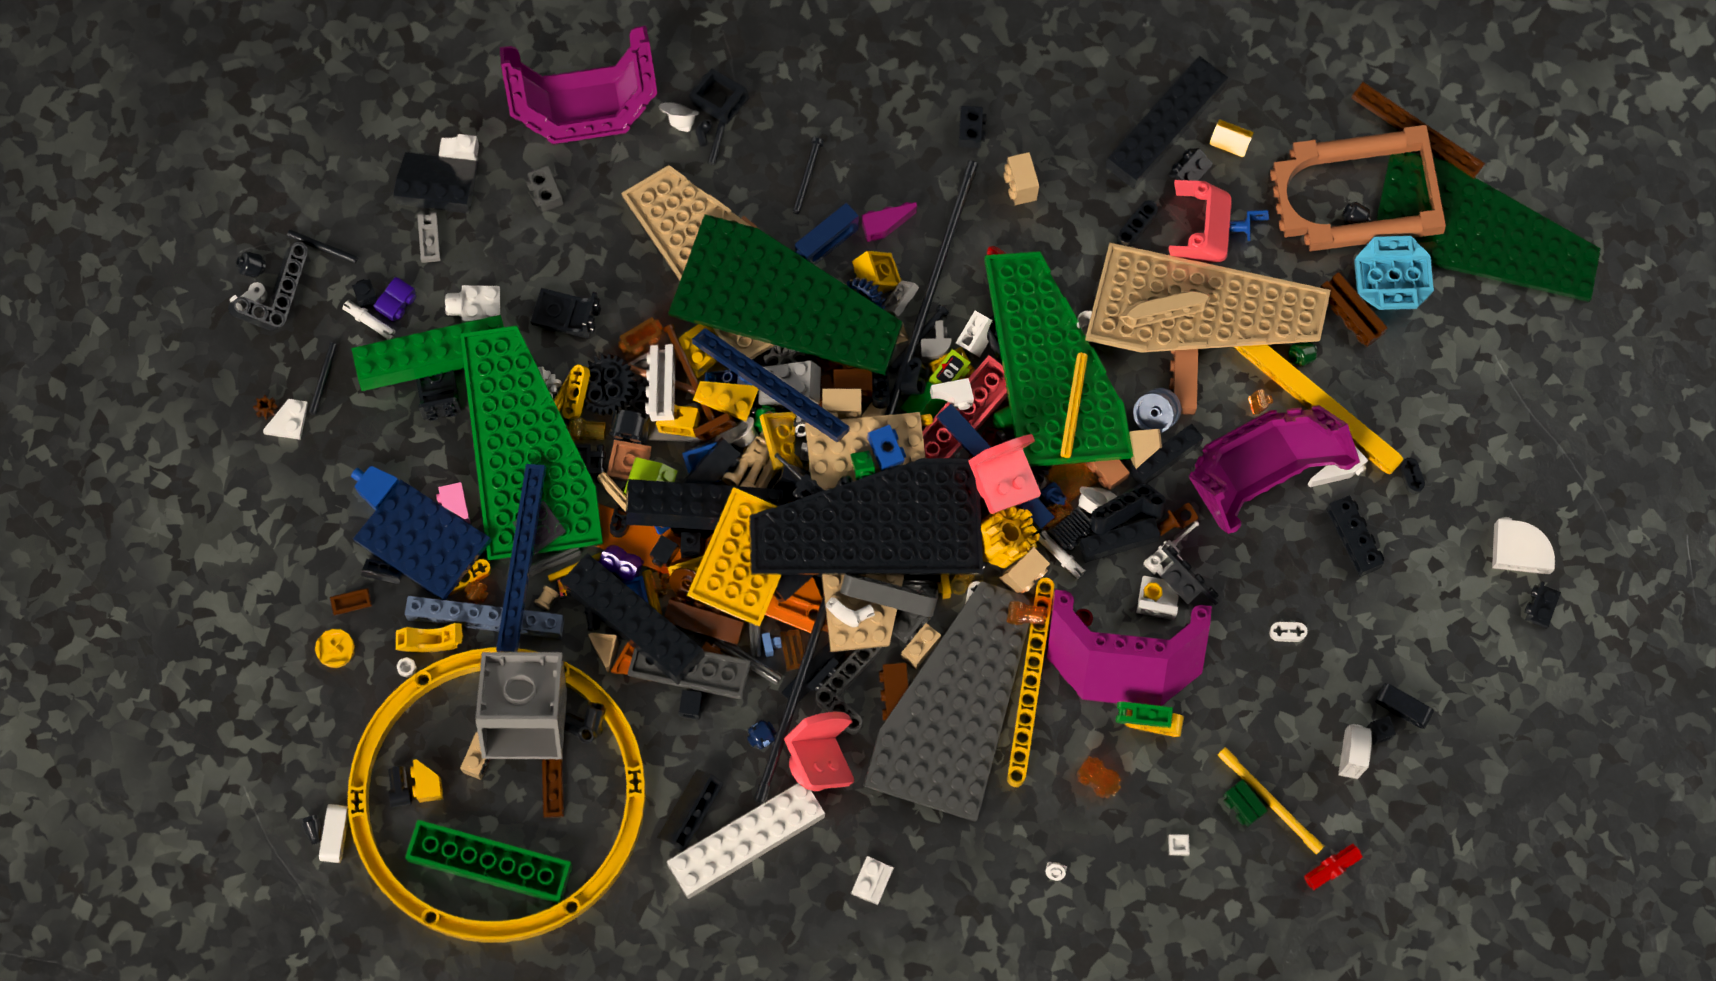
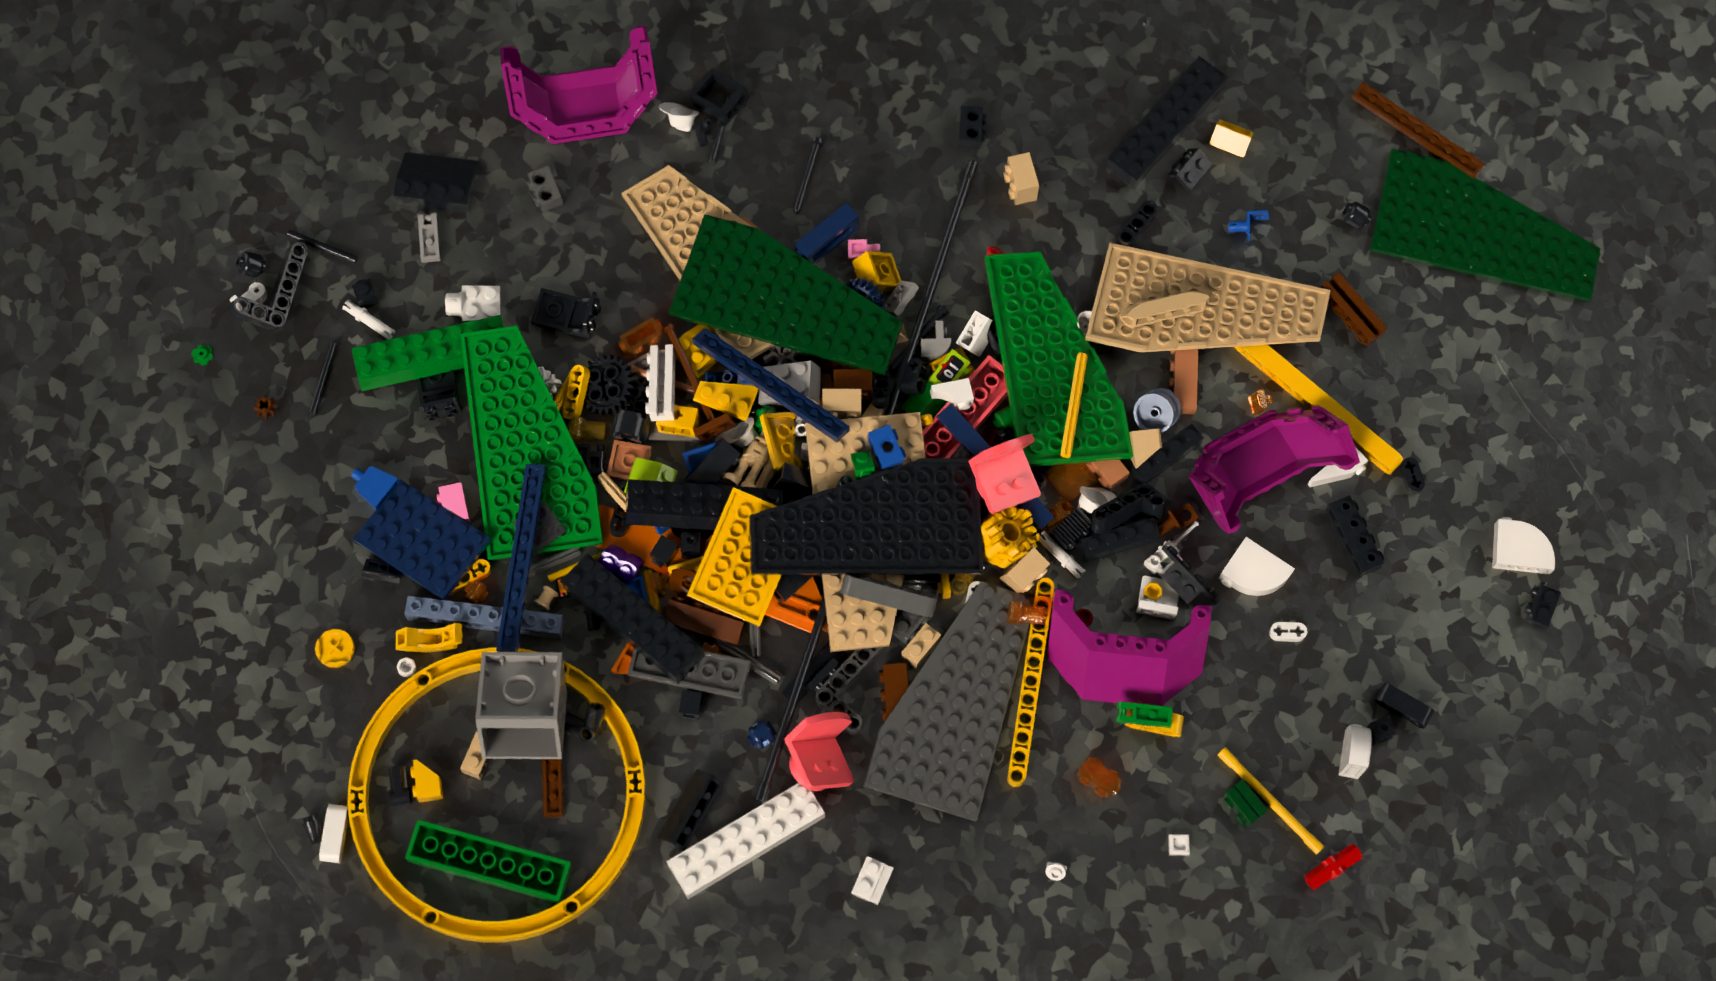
white wing [263,399,308,440] -> none
reddish brown tile [330,588,372,616] -> none
dark purple brick [374,277,416,322] -> none
white arch [439,134,479,161] -> none
tan slope [588,633,619,672] -> none
medium blue tile [762,633,782,657] -> none
black piece [775,453,824,500] -> none
clear orange tile [780,629,804,671] -> none
white arm [826,597,875,627] -> none
magenta slope [862,202,917,242] -> none
dark blue axle [1039,481,1067,506] -> none
coral windscreen [1169,180,1232,262] -> none
nougat door [1270,125,1446,251] -> none
dark green head [1288,342,1317,367] -> none
medium azure piece [1354,236,1434,310] -> none
none -> green plant [191,345,213,366]
none -> bright pink plate [848,239,880,260]
none -> white brick [1219,537,1295,596]

